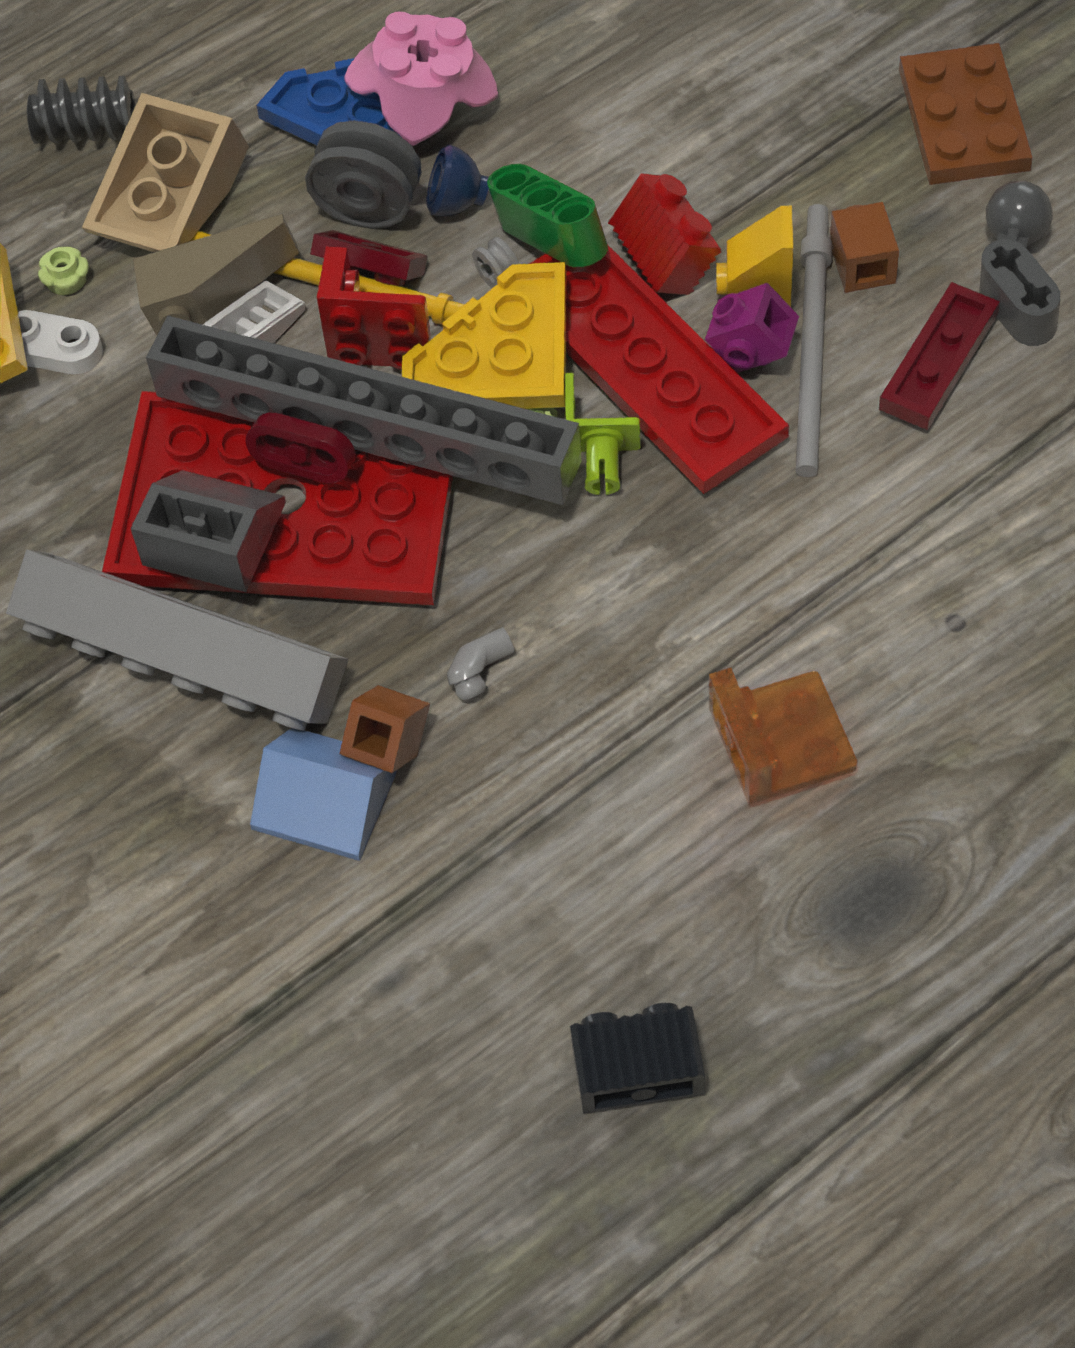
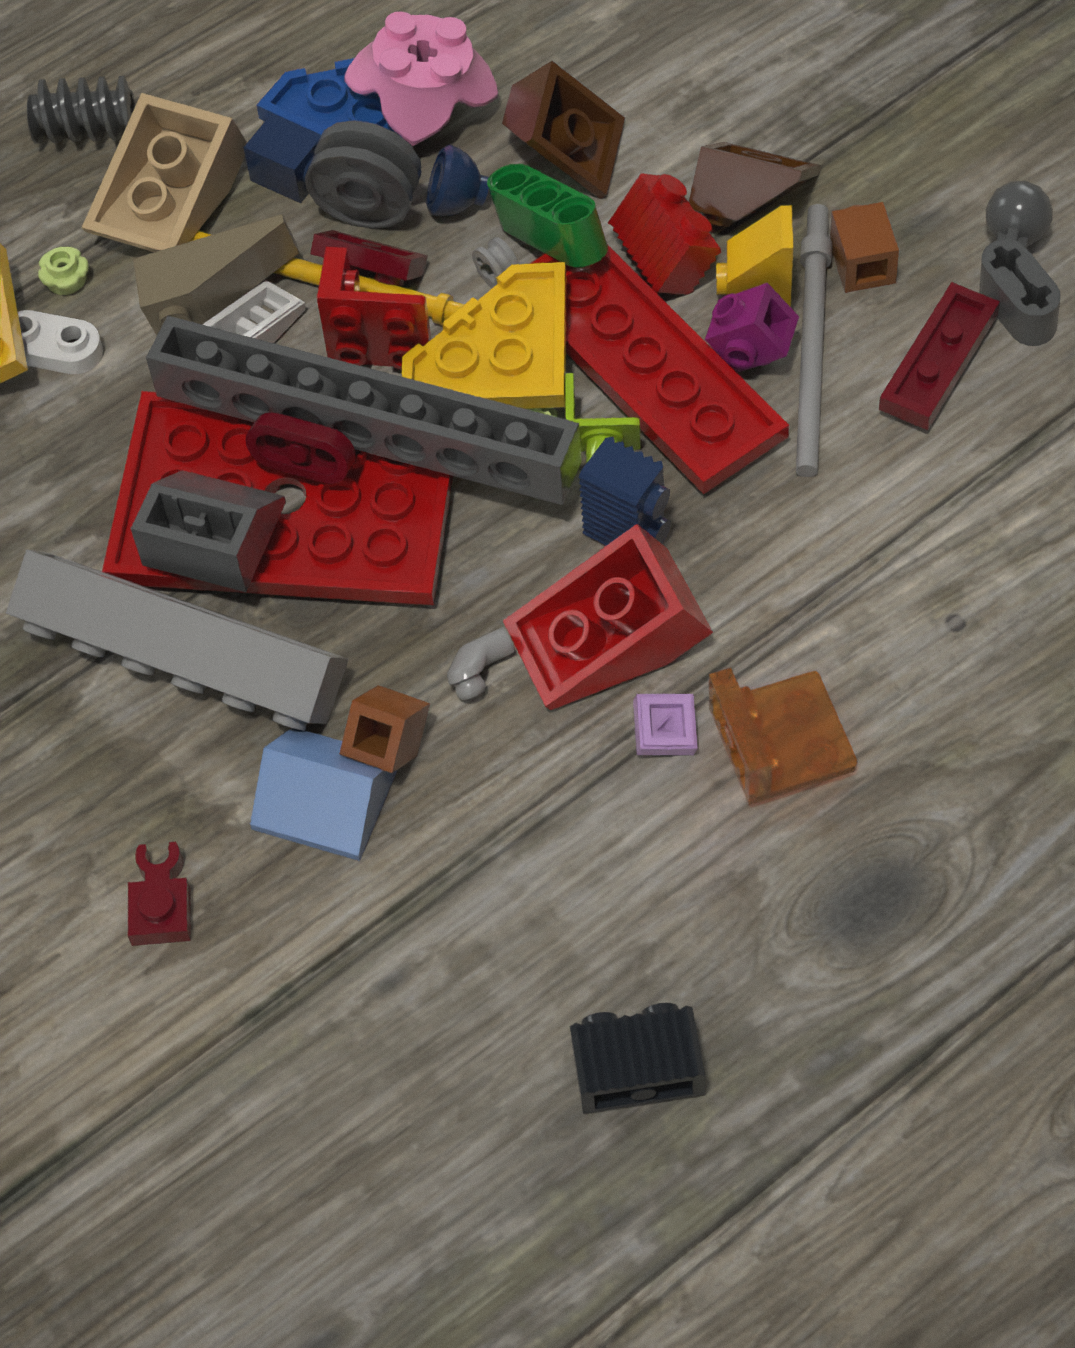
dark orange plate [899,43,1033,185] -> none
none -> dark red plate [128,841,191,946]
none -> dark blue brick [243,113,321,204]
none -> reddish brown slope [502,61,625,199]
none -> red slope [503,524,713,710]
none -> dark blue brick [578,437,671,546]
none -> lavender tile [633,694,698,755]
none -> reddish brown slope [689,142,821,227]

